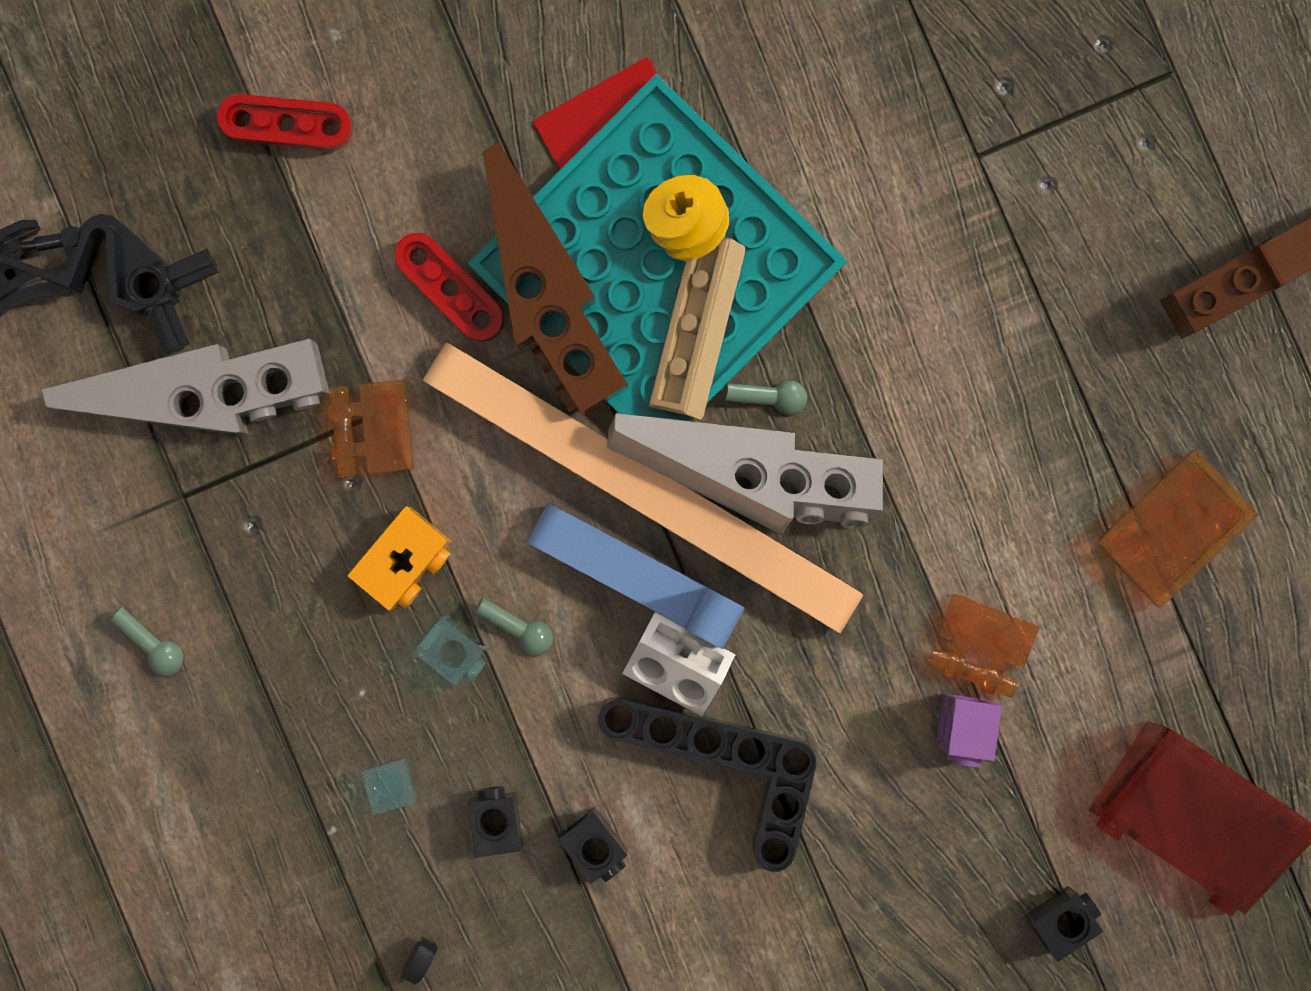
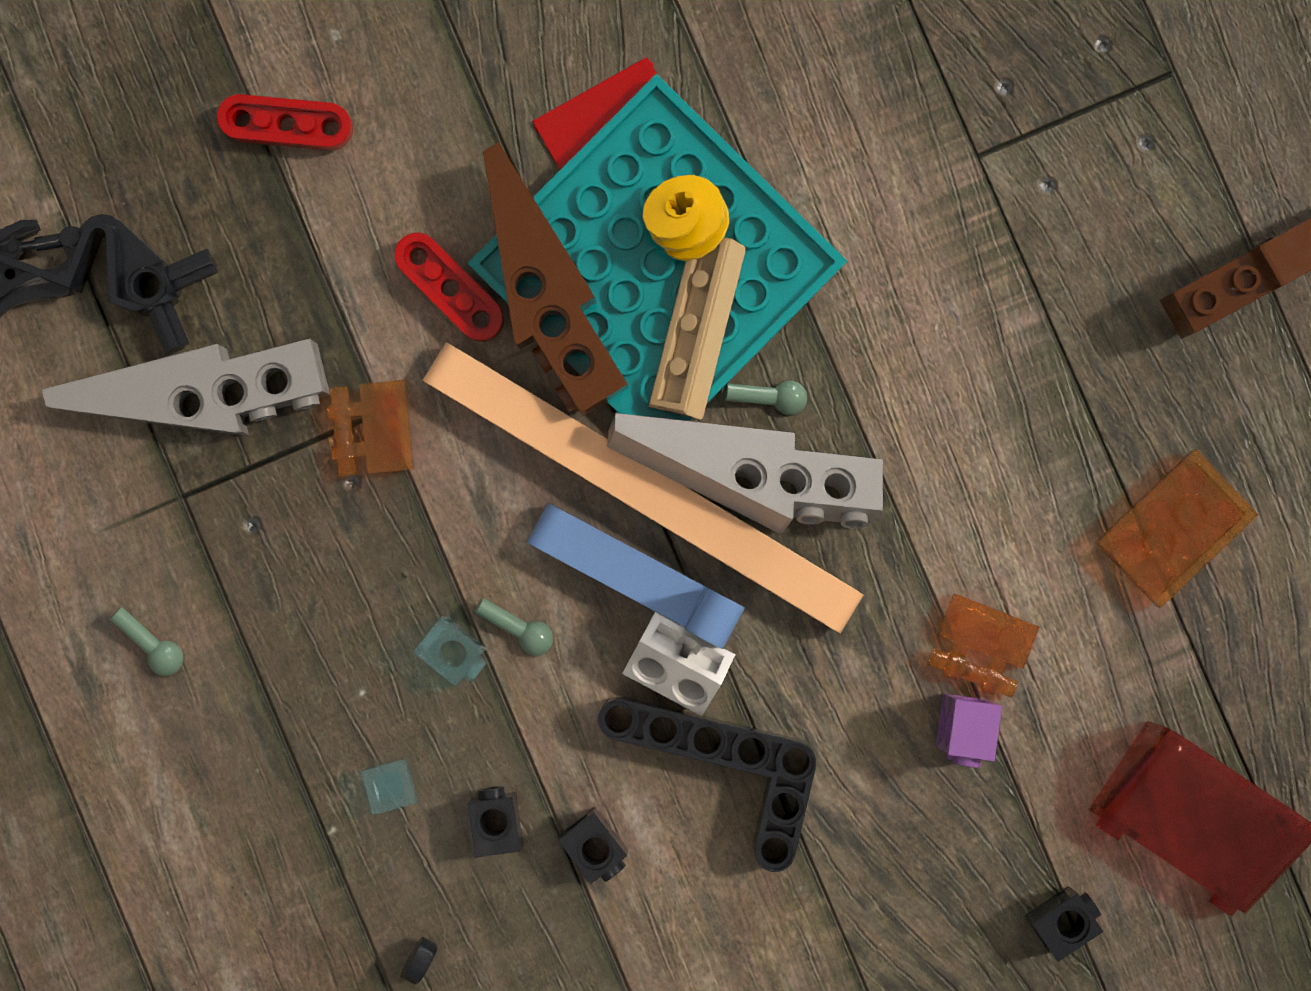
light orange brick [347,506,452,611] -> none

